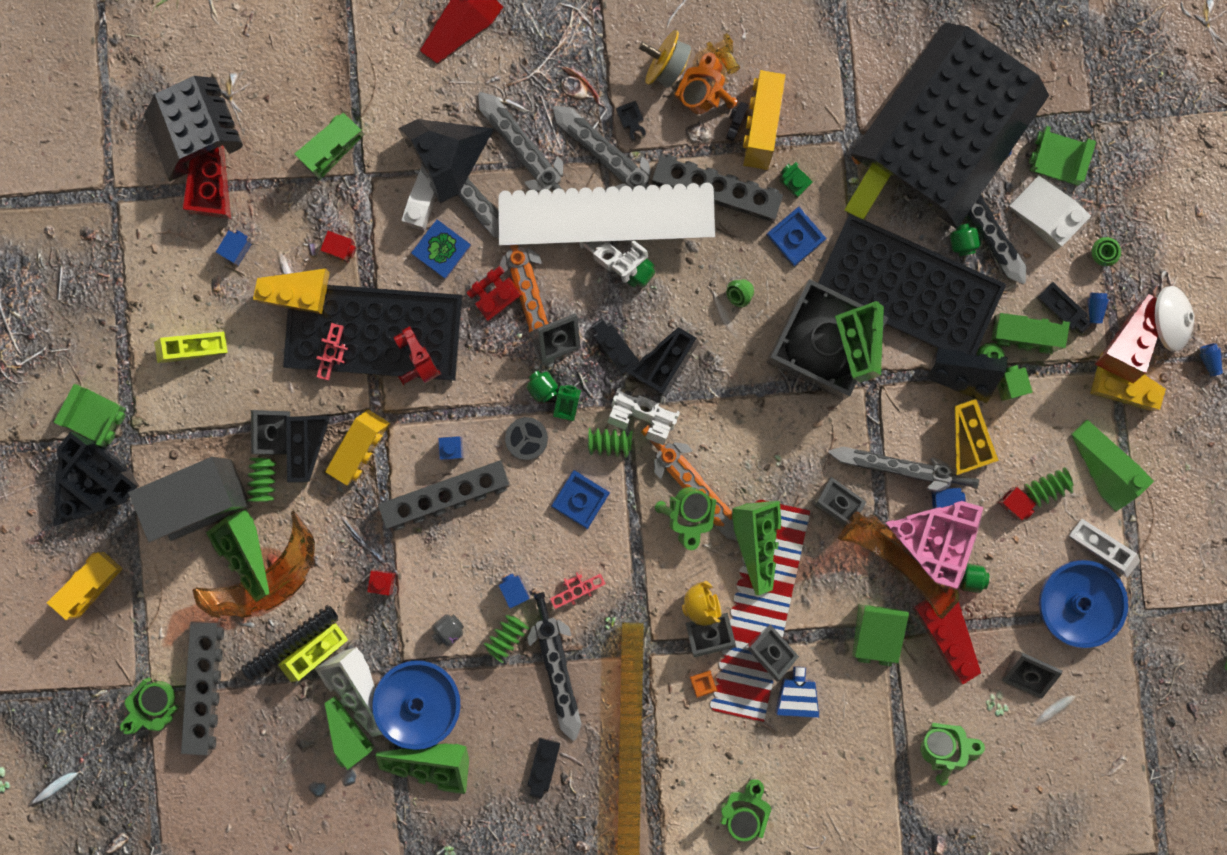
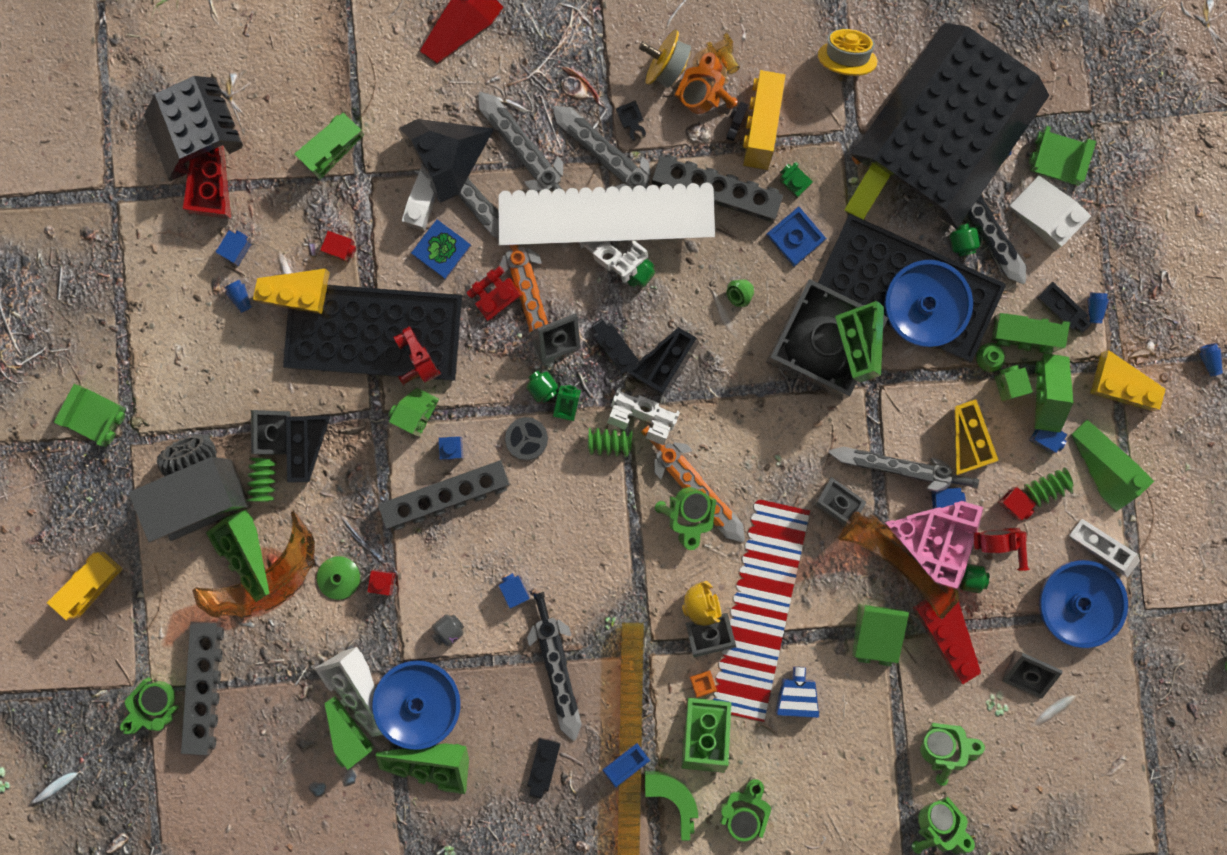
black wedge [53,431,139,527] -> none
neon yellow slope [154,332,228,363] -> none
black piece [241,605,338,682] -> none
neon yellow slope [278,623,348,682] -> none
coral piece [316,323,348,381] -> none
yellow wedge [325,409,390,486] -> none
bright green piece [484,615,530,663] -> none
coral piece [550,572,606,609] -> none
blue tile [551,470,610,529] -> none
bright green wedge [732,501,781,595] -> none
dark grey slope [745,624,799,682] -> none
black wedge [927,348,1008,404] -> none
bright green cone [1091,237,1121,267] -> none
wedge [1095,294,1158,384] -> none
white dish [1155,286,1194,351] -> none
none -> dark grey gear [156,434,217,477]
none -> blue cone [224,280,252,313]
none -> bright green dish [317,556,360,600]
none -> bright green wedge [388,388,439,437]
none -> blue tile [602,743,651,788]
none -> bright green arch [645,771,699,841]
none -> bright green slope [681,698,731,773]
none -> yellow piece [818,29,877,82]
none -> blue dish [885,260,973,347]
none -> bright green piece [912,797,975,854]
none -> red piece [973,528,1030,571]
none -> blue brick [1029,429,1067,454]
none -> bright green wedge [1035,353,1074,433]

